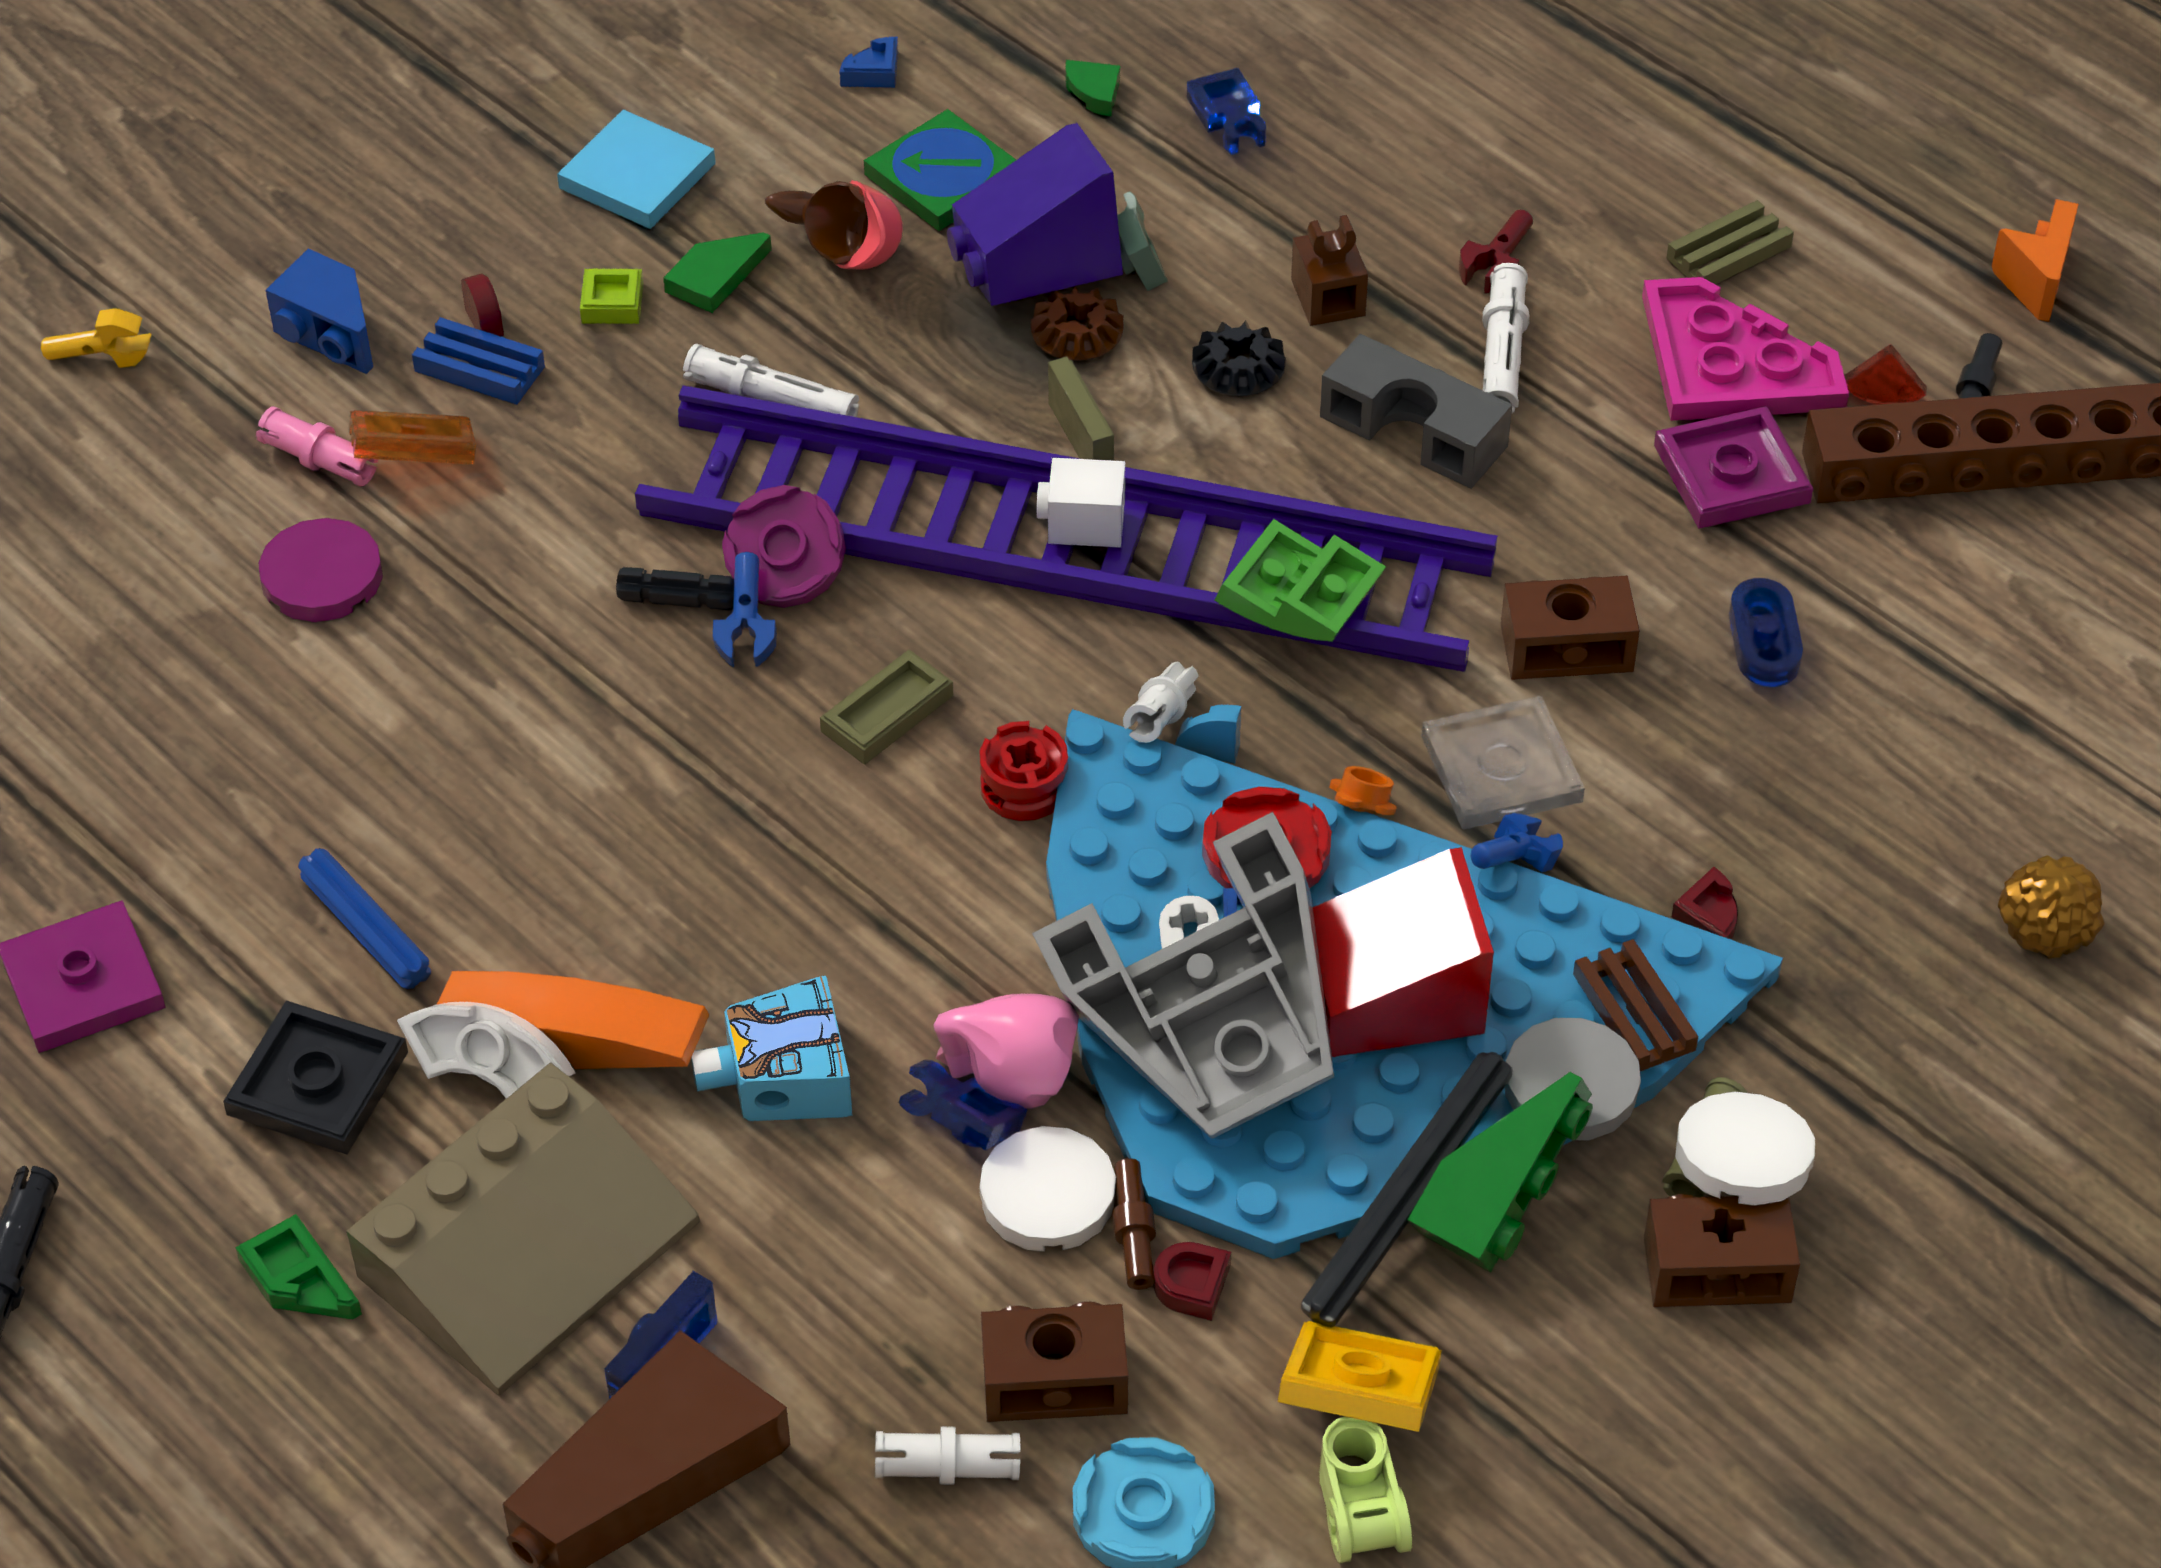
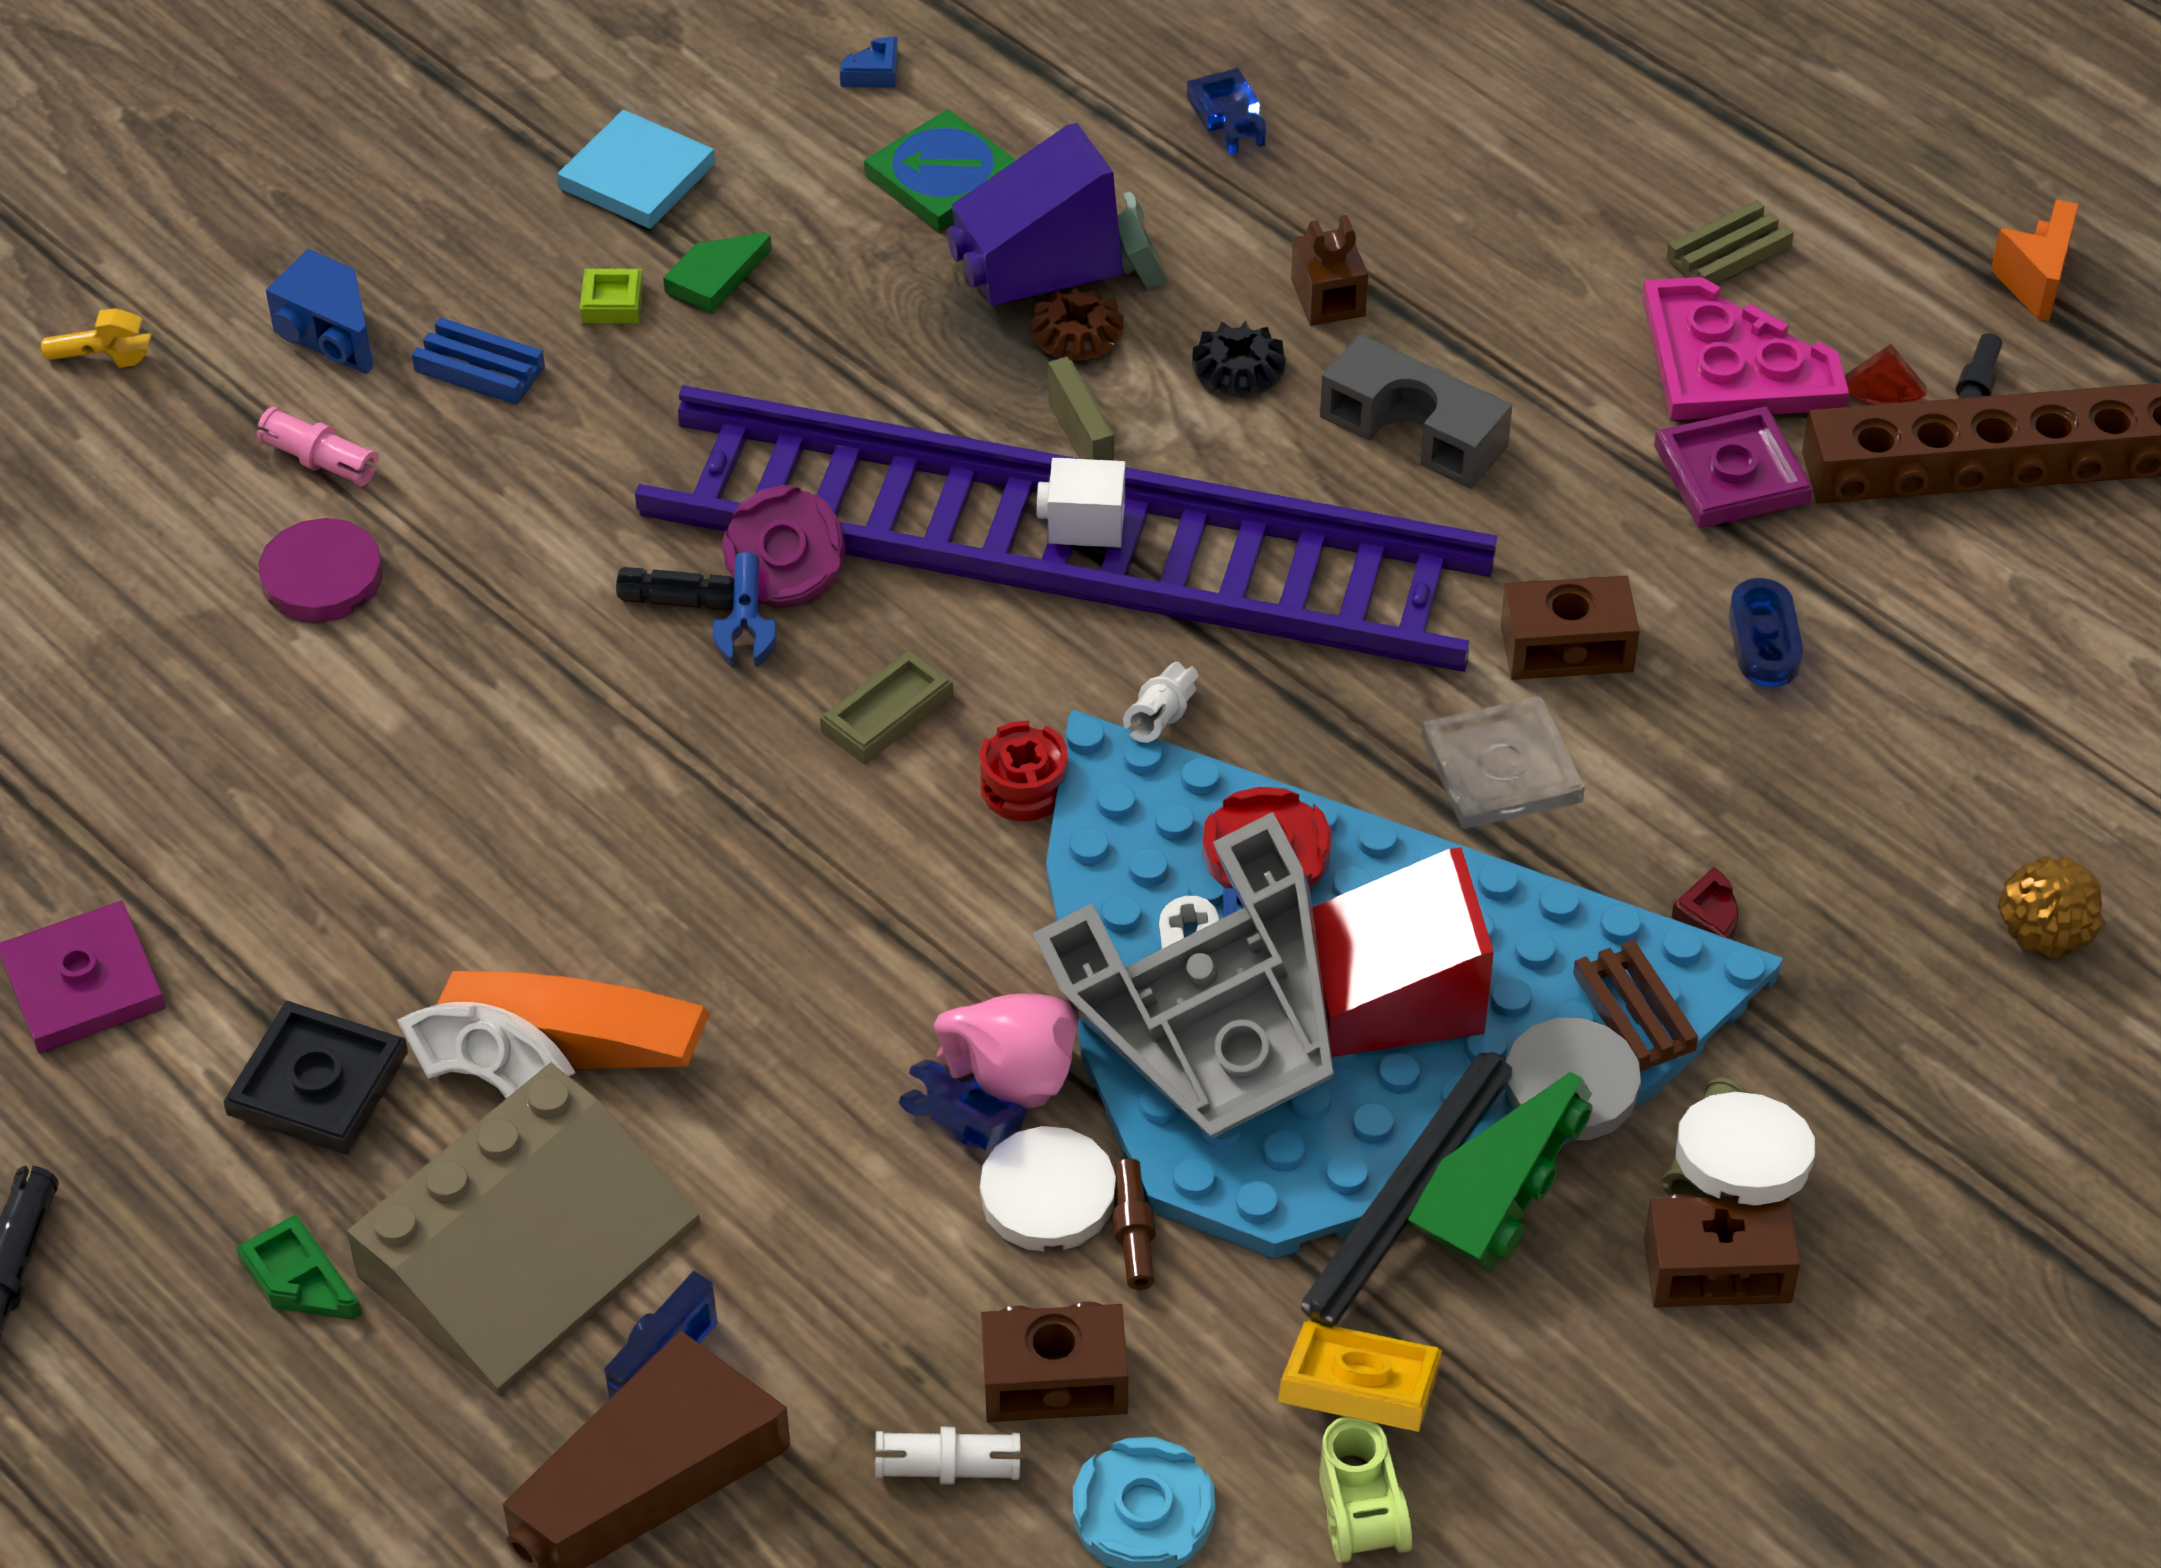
blue axle [298,848,431,989] -> none
clear orange tile [349,410,476,464] -> none
dark red tile [461,273,504,337] -> none
white pin [683,343,859,417] -> none
torso [691,976,853,1121] -> none
reddish brown hair [765,180,903,270] -> none
green tile [1065,60,1120,116] -> none
dark red tile [1154,1242,1231,1321] -> none
dark azure tile [1175,705,1241,763] -> none
bright green slope [1214,519,1386,642] -> none
orange plate [1329,766,1397,816] -> none
dark red bar [1459,209,1533,293] -> none
blue bar [1470,813,1563,873] -> none
white pin [1482,263,1530,413] -> none

